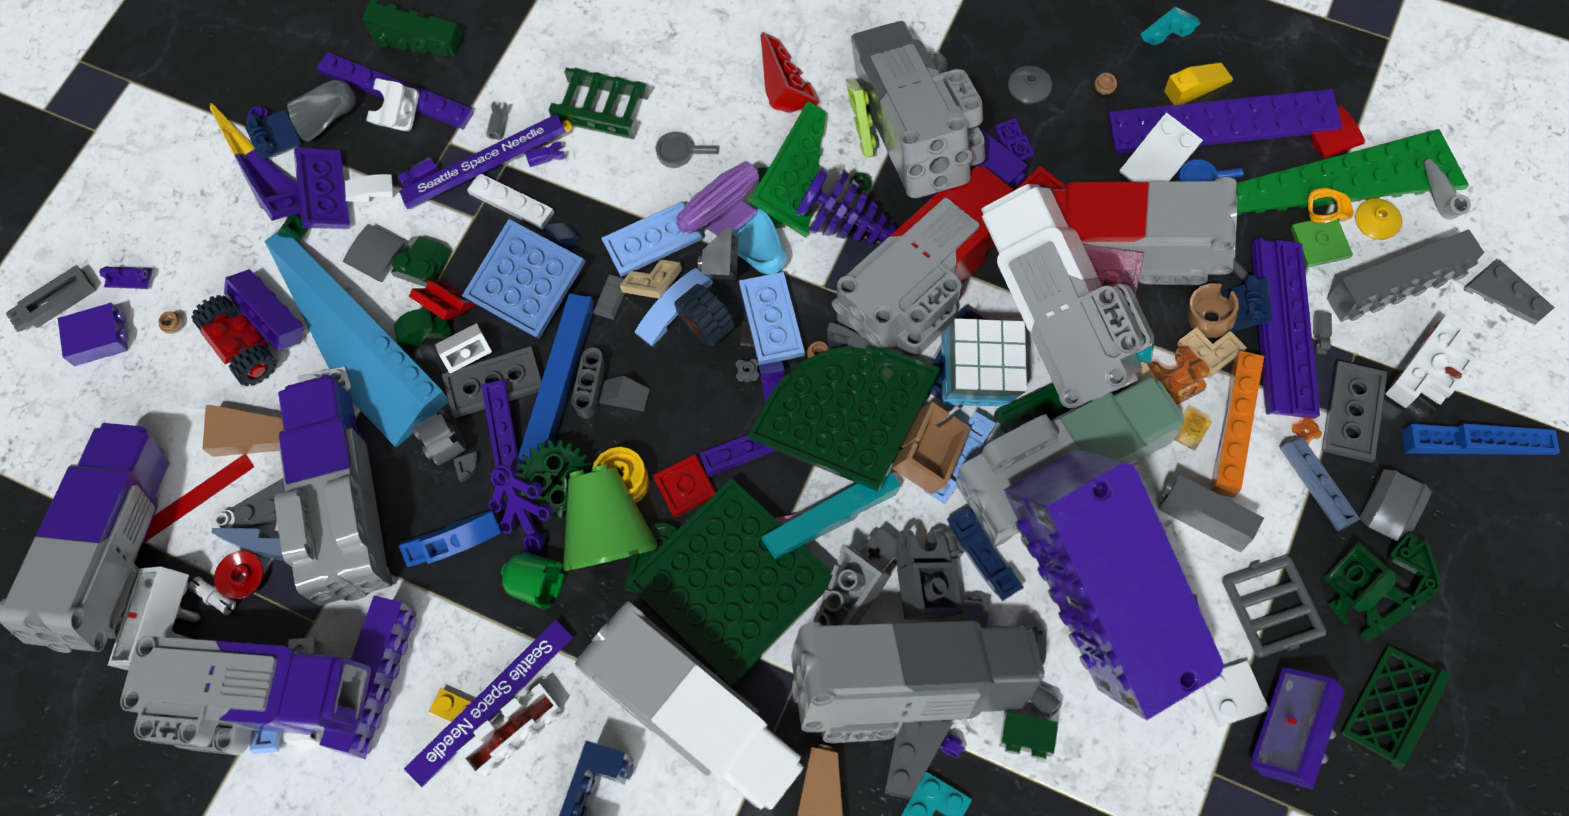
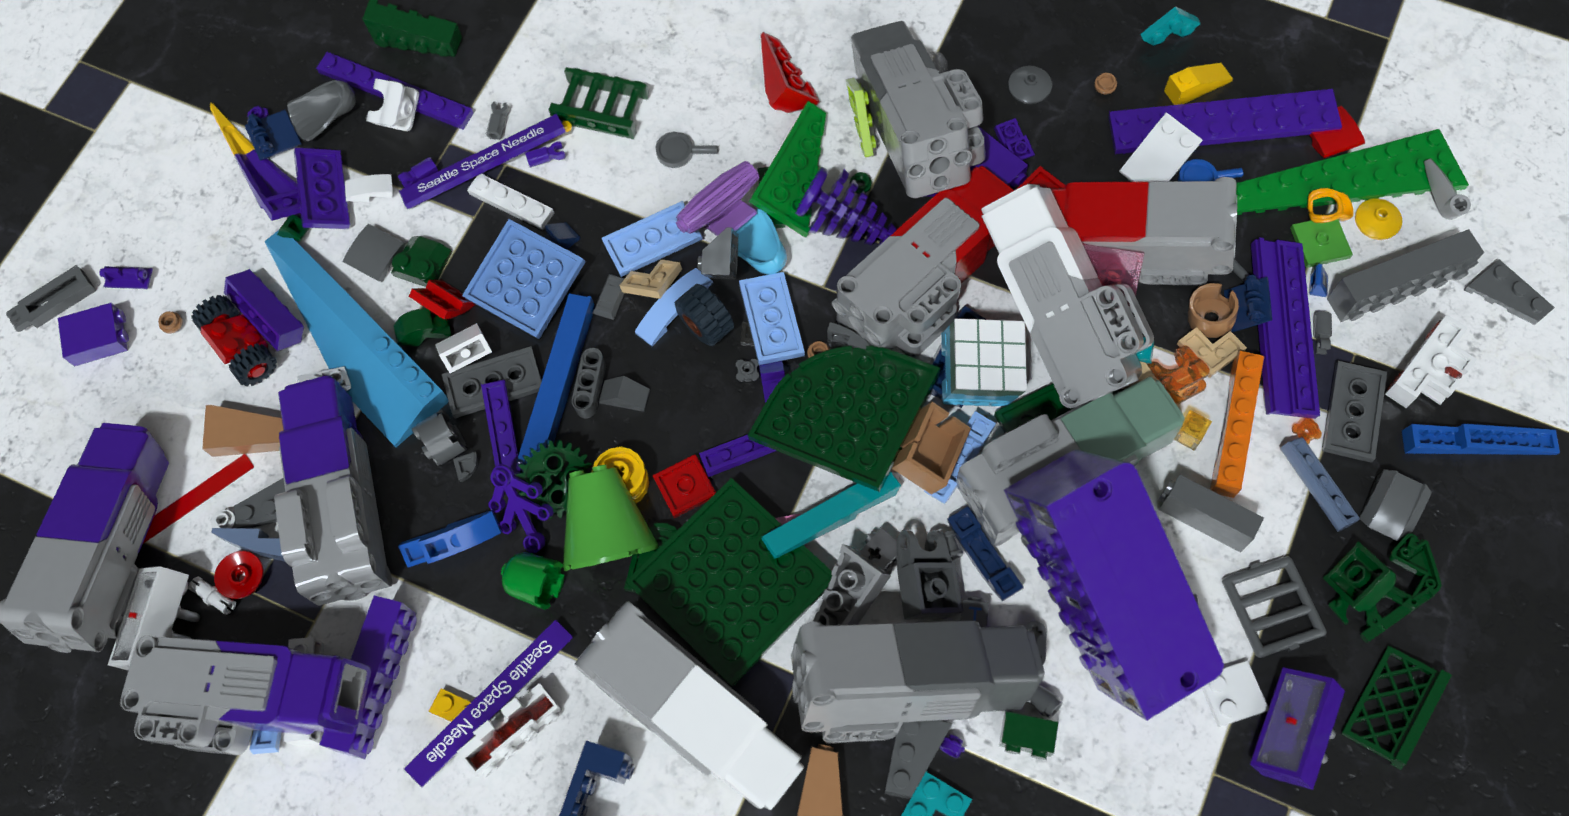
none -> blue slope [1309,264,1328,297]

